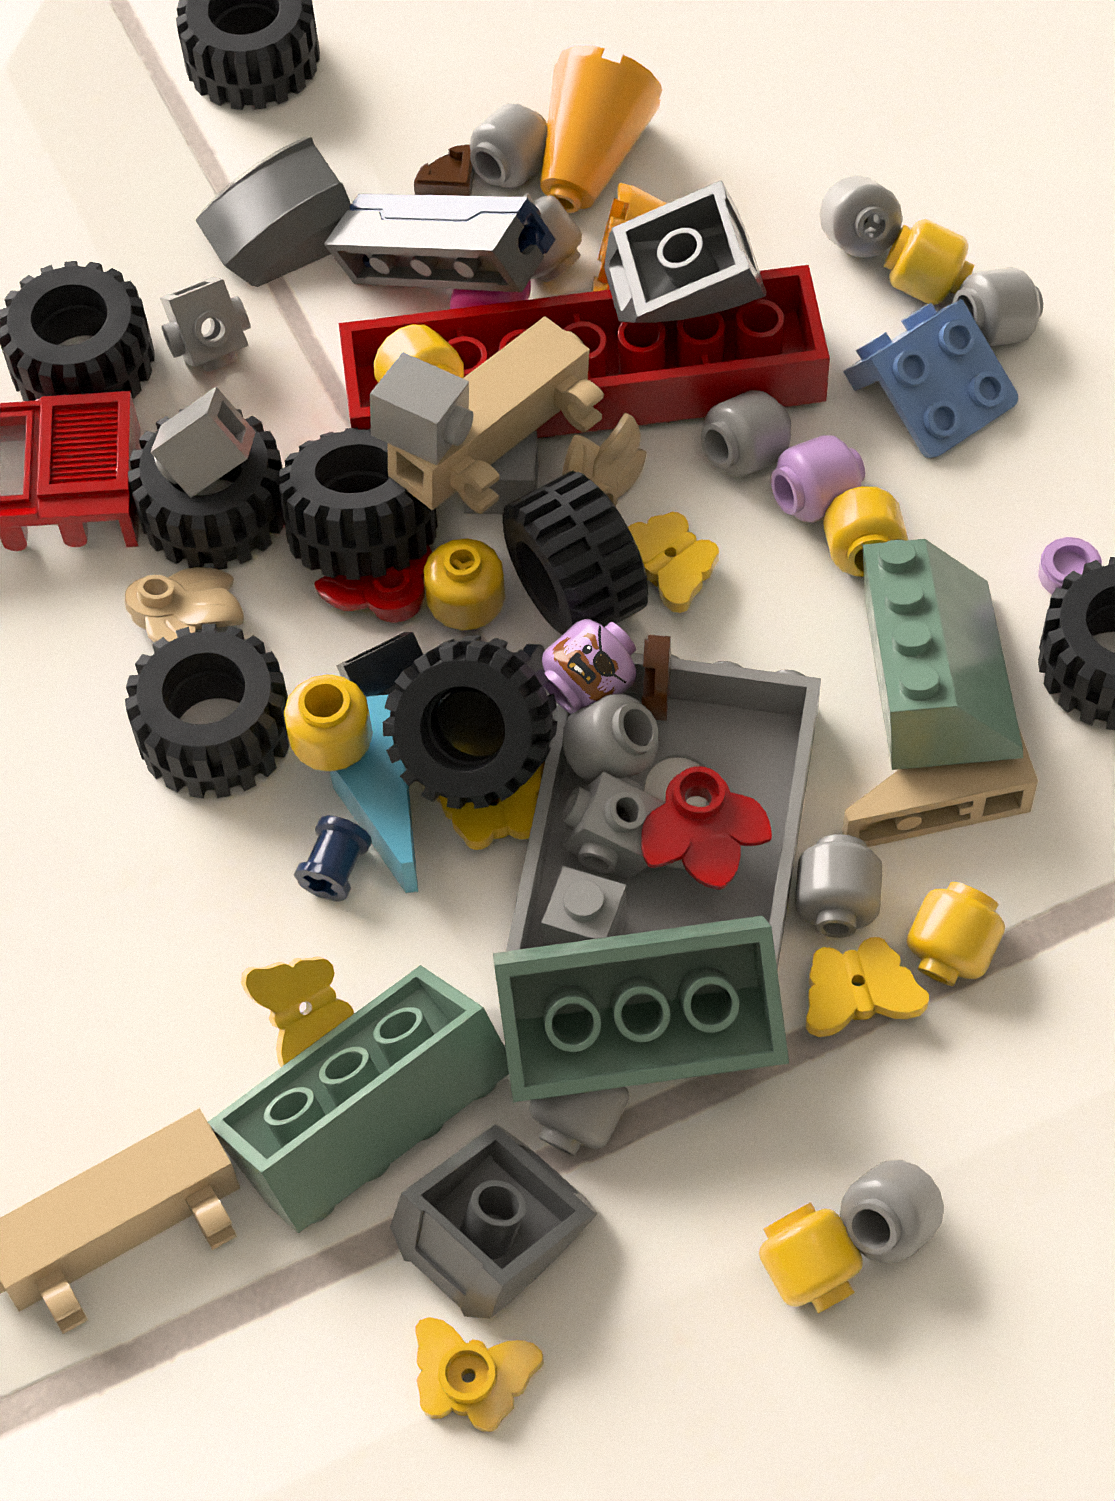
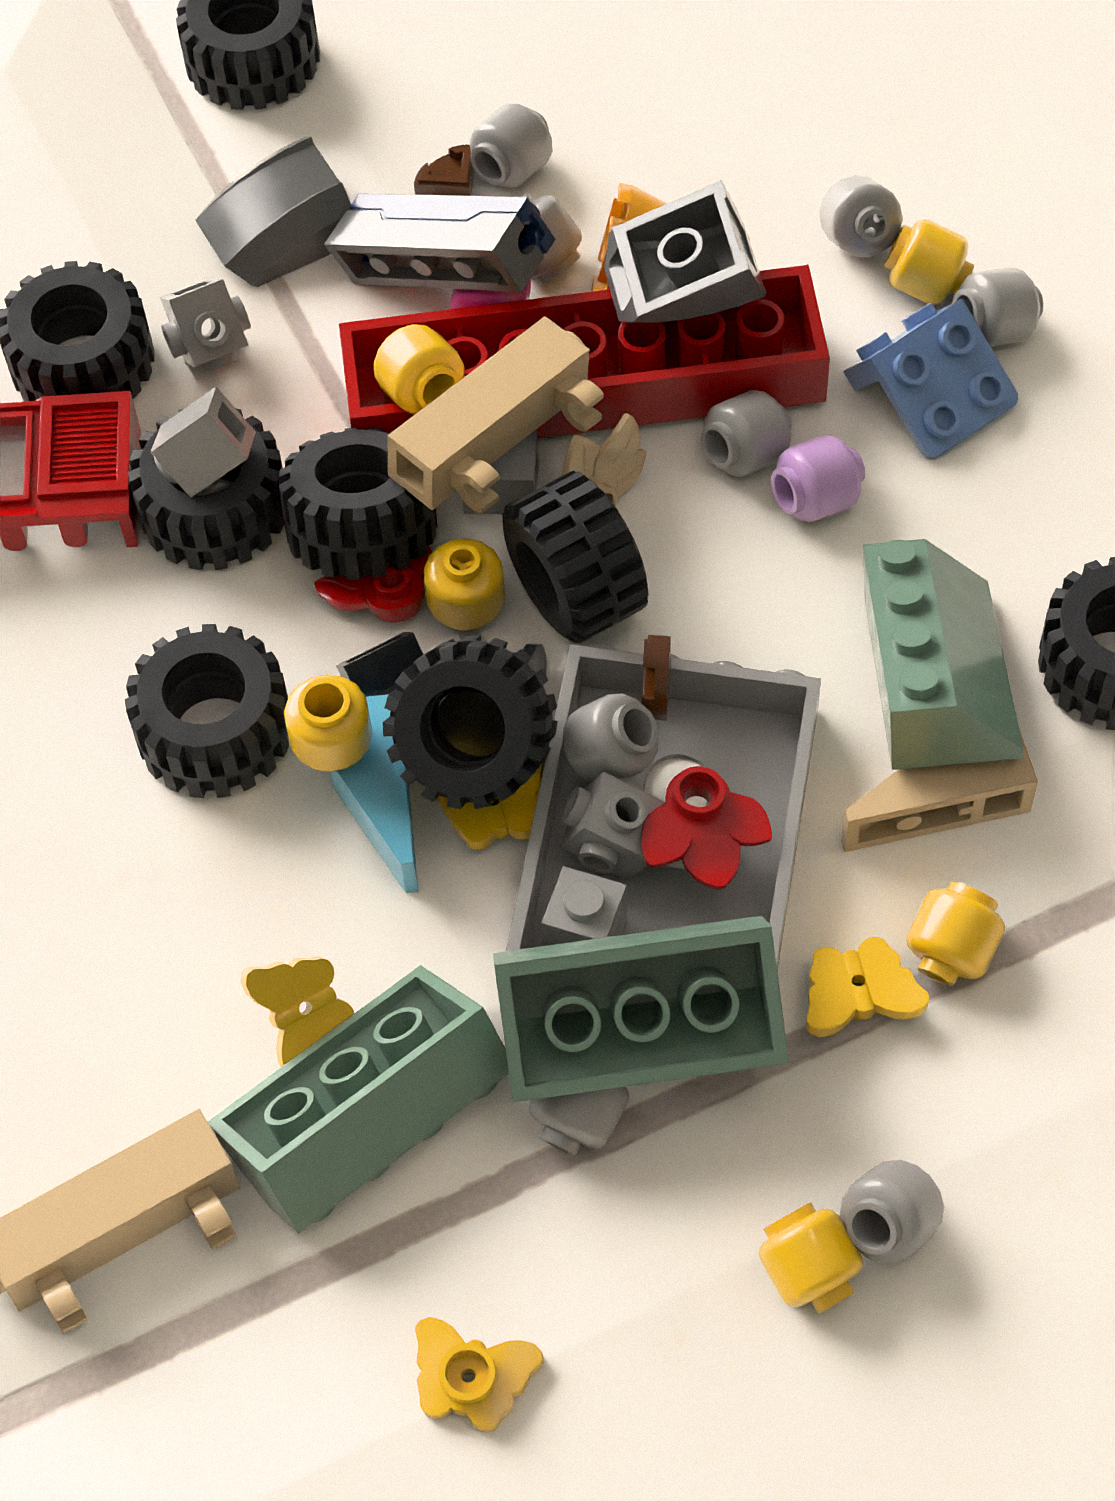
tan plate [125,567,244,643] -> none
dark blue bush [293,815,372,901] -> none
light grey brick [370,352,474,465] -> none
dark grey slope [390,1124,598,1319] -> none
light orange cone [540,46,662,213] -> none
lavender head [542,619,636,714] -> none
yellow animal [628,512,719,613] -> none
light grey head [795,834,882,938] -> none
yellow head [823,486,908,577] -> none
lavender tile [1038,537,1102,594] -> none

